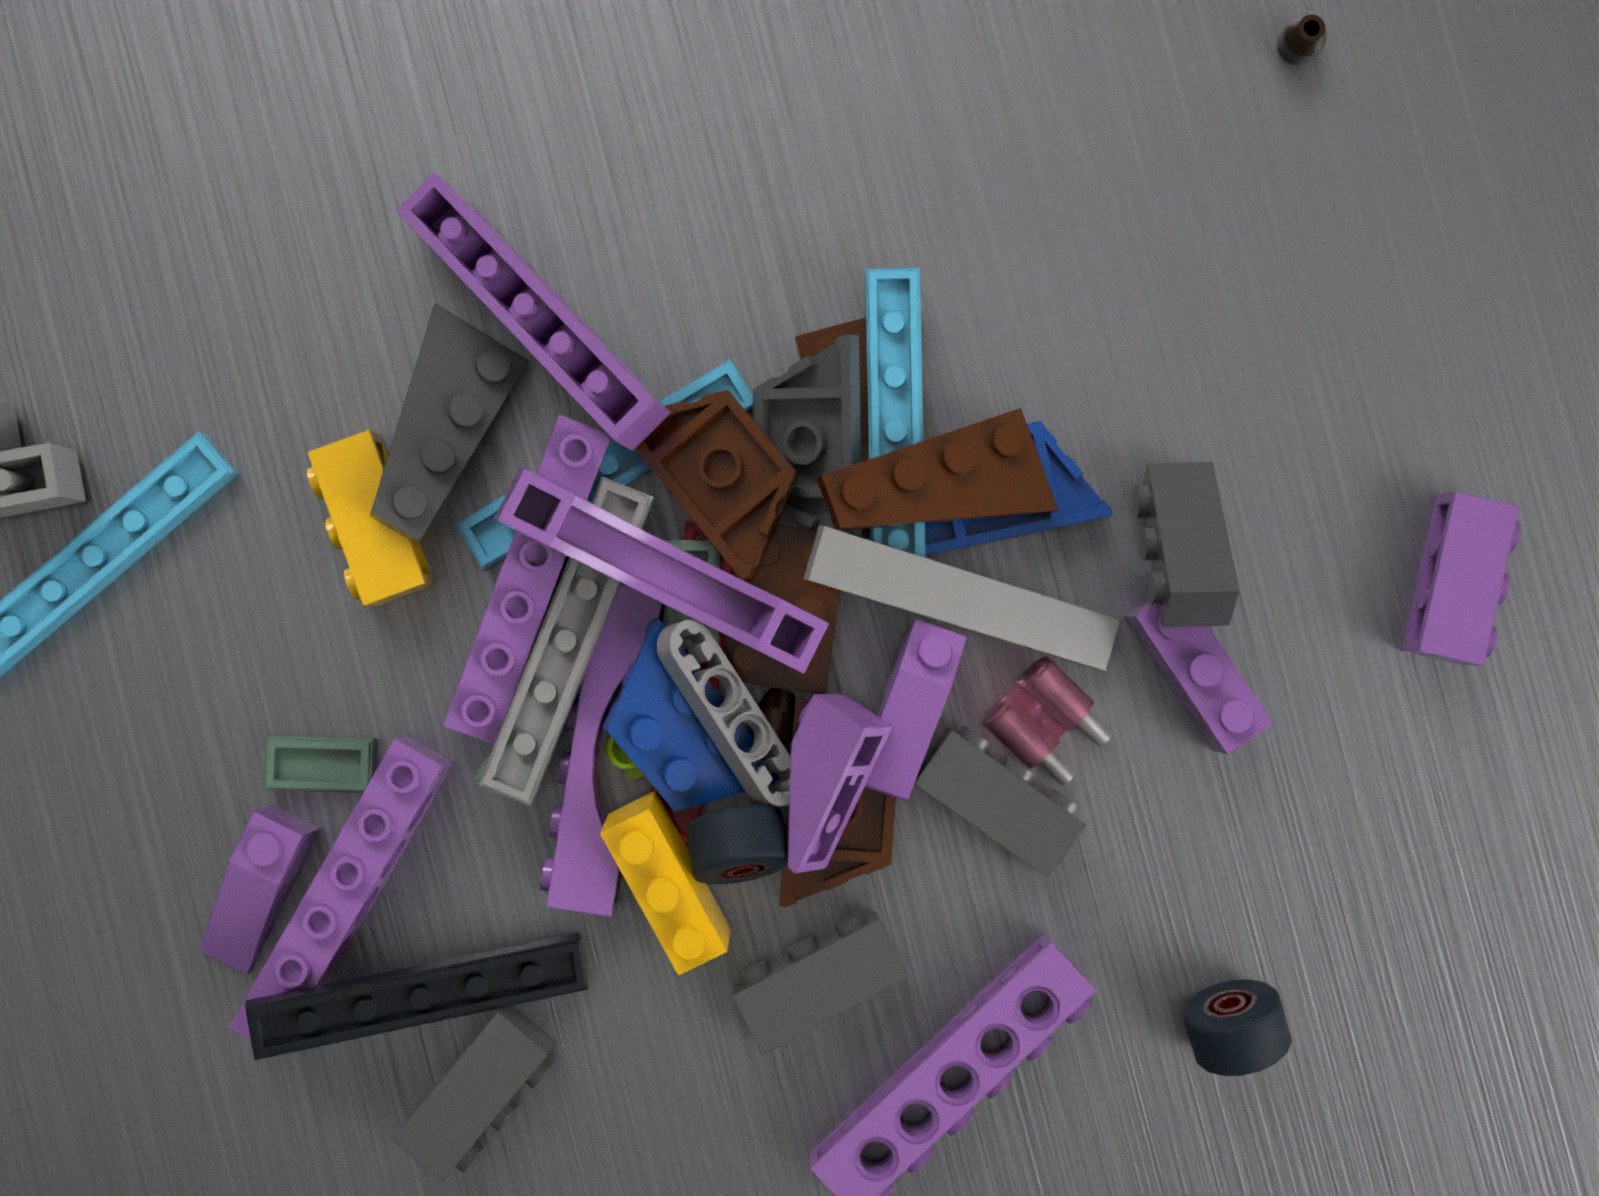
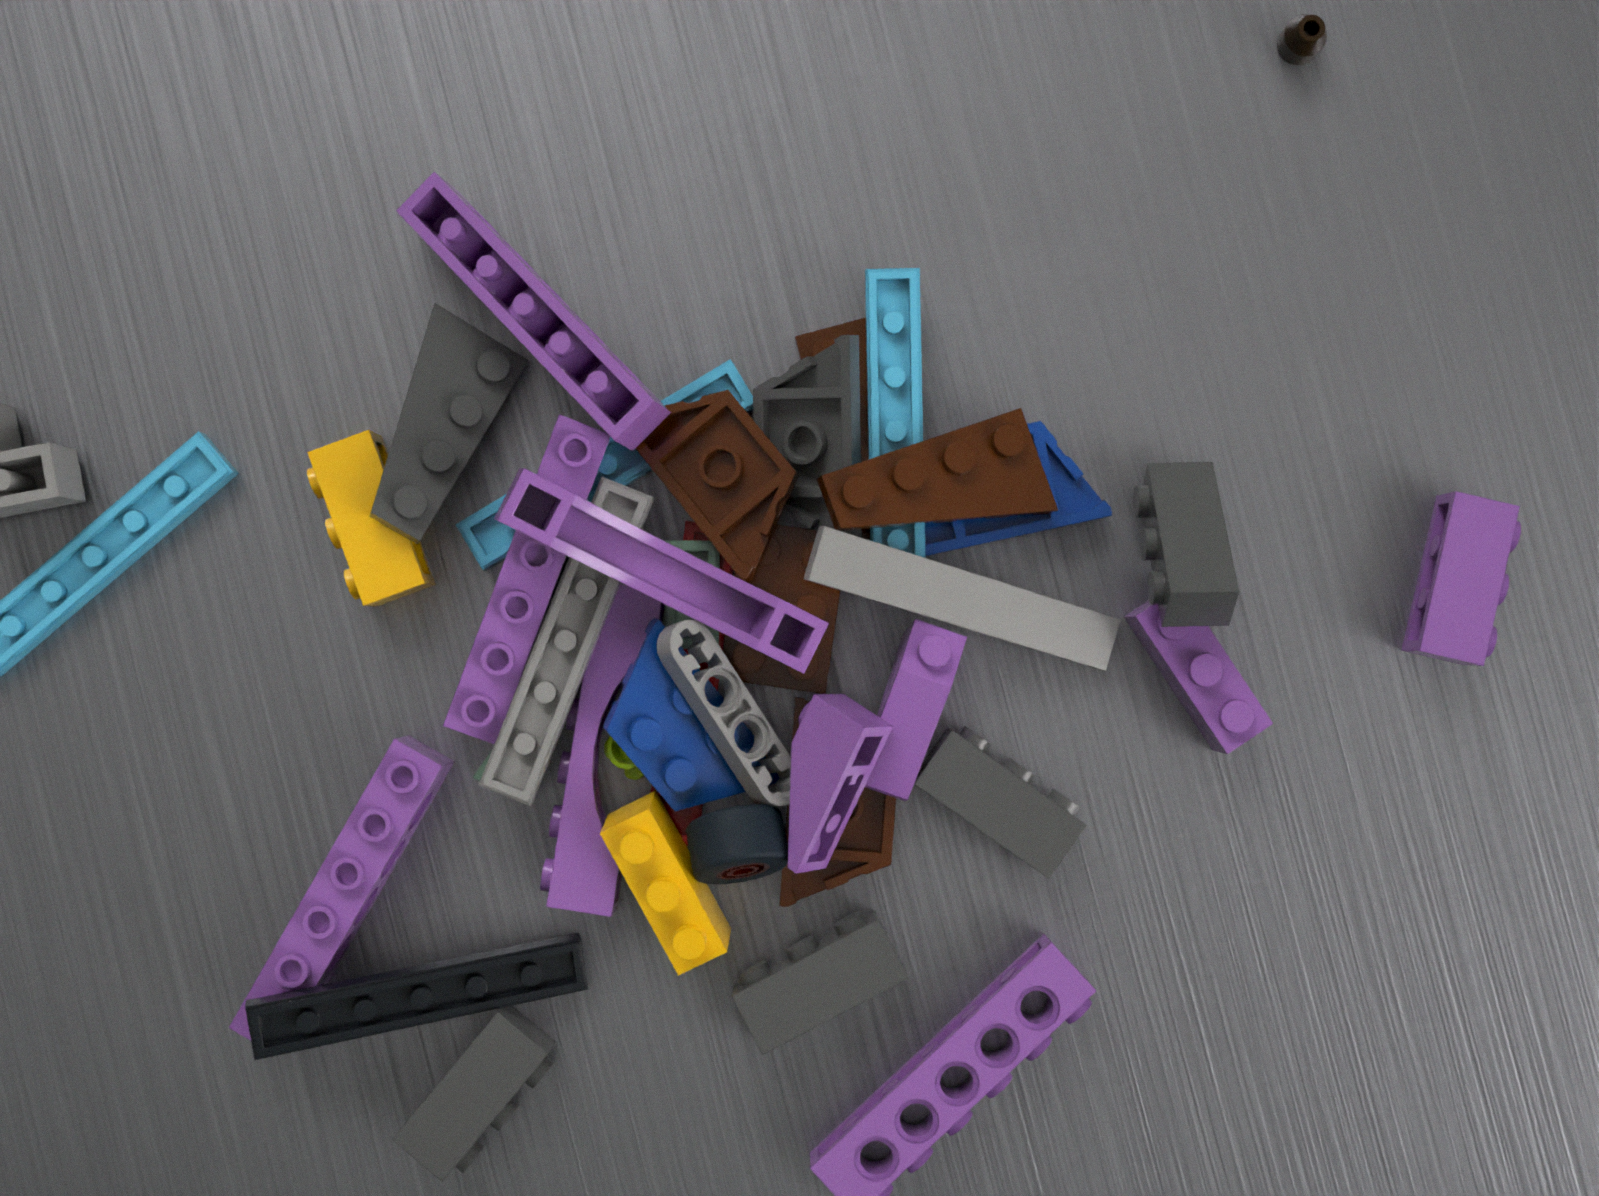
medium lavender slope [199,805,321,975] -> none
sand green tile [263,735,377,793] -> none
dark brown hose [750,688,796,744] -> none
clear pink piece [982,656,1112,785] -> none
black wheel [1183,979,1292,1076] -> none

